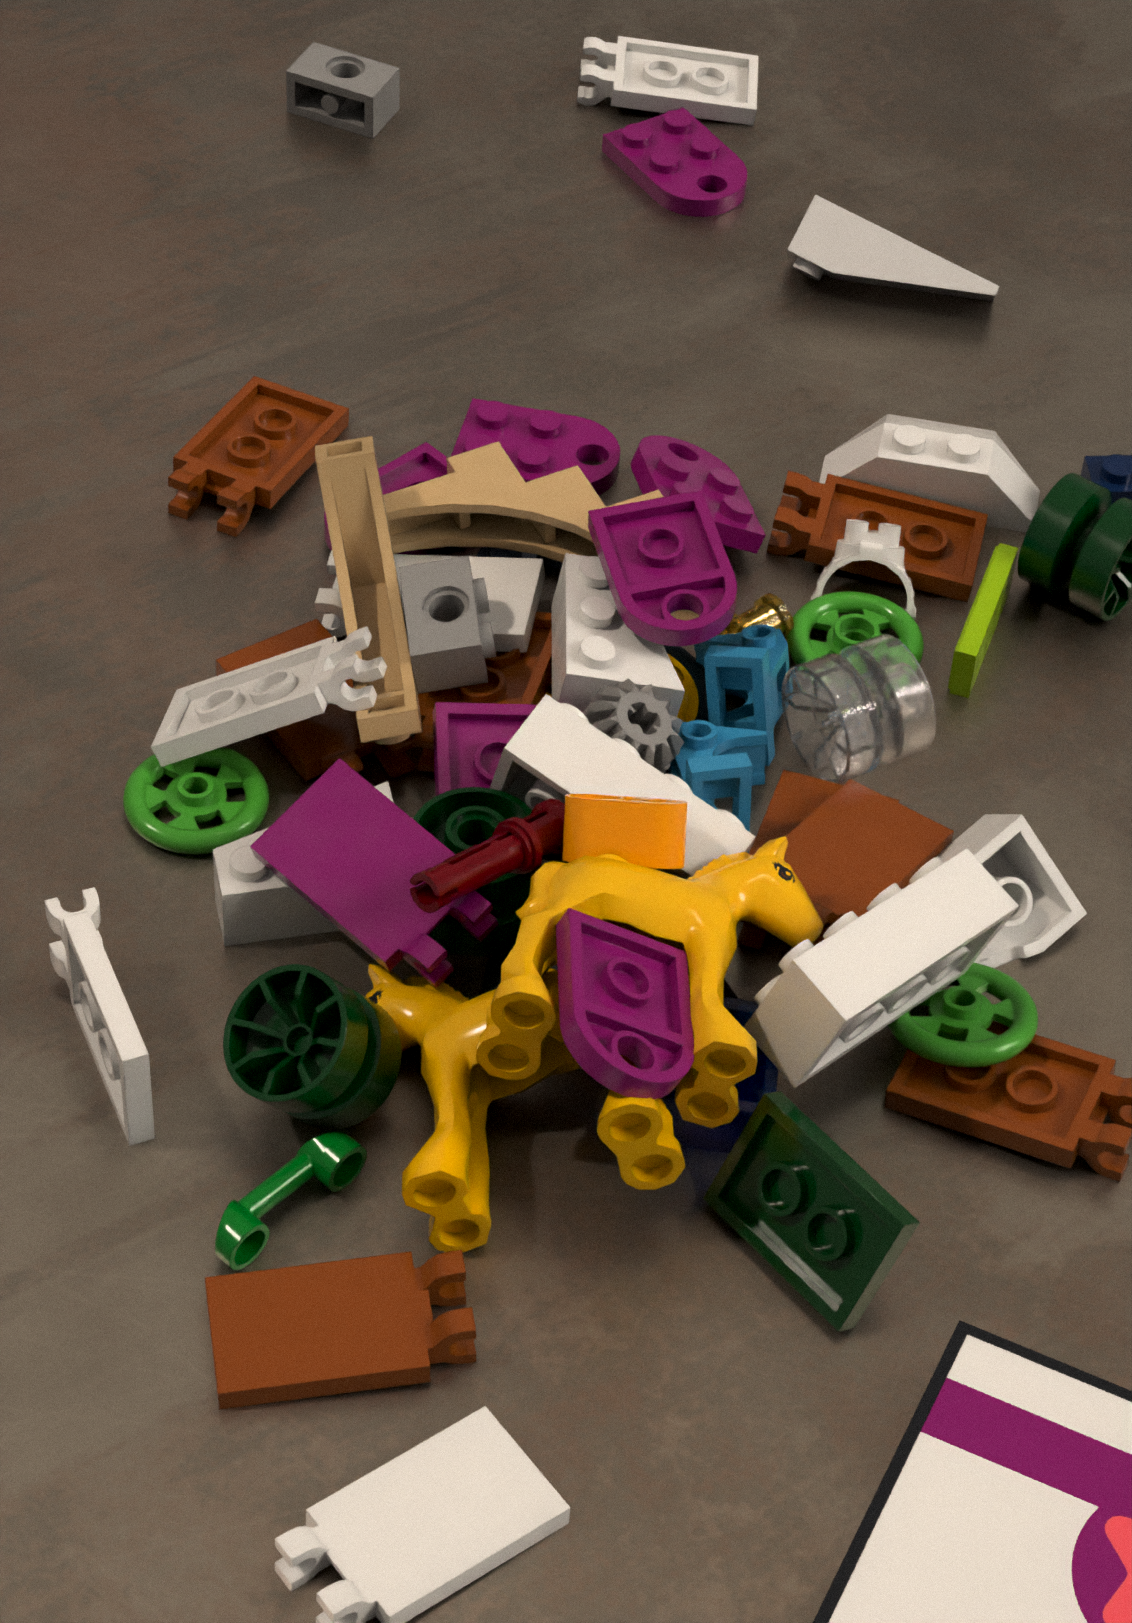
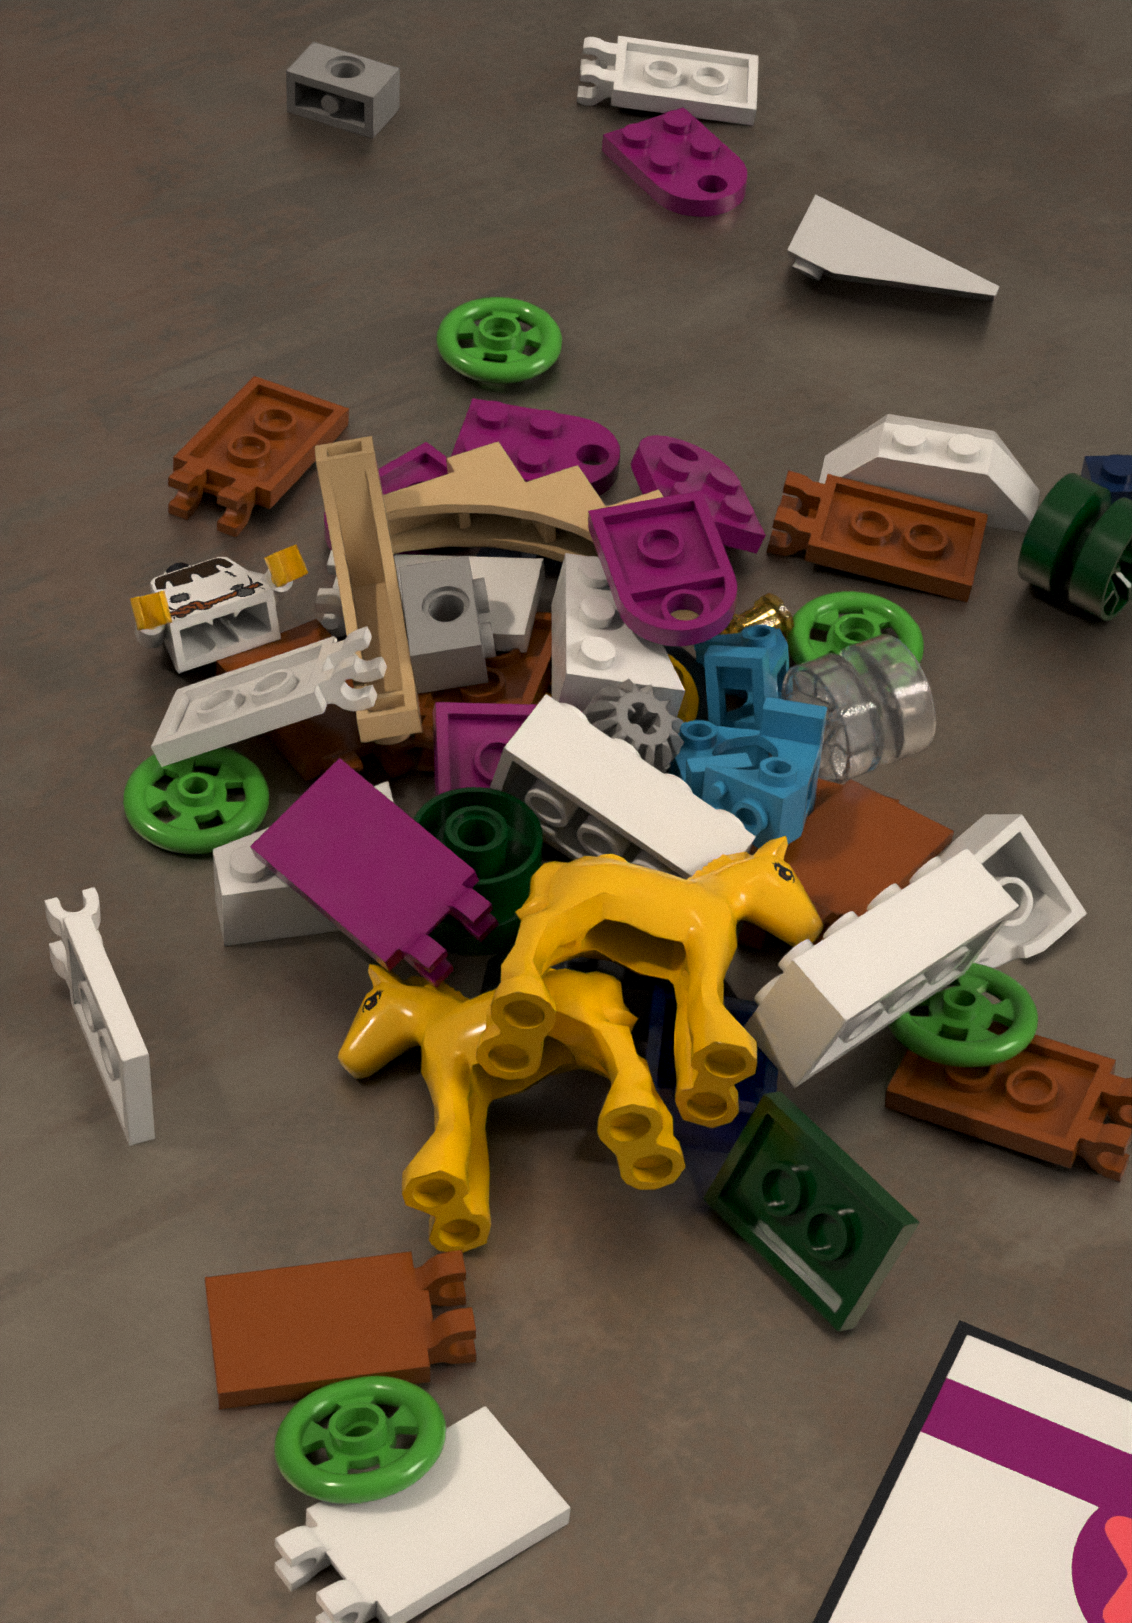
green bar [215,1132,367,1270] -> none
dark green wheel [223,964,401,1130] -> none
dark red pin [410,798,565,913] -> none
magenta plate [556,908,695,1099] -> none
light orange beam [562,794,688,869] -> none
white helmet [811,519,917,620] -> none
lime tile [948,543,1018,698] -> none
none -> white torso [130,544,308,673]
none -> bright green plate [274,1376,446,1504]
none -> bright green plate [436,297,562,384]
none -> dark azure tile [702,697,827,848]

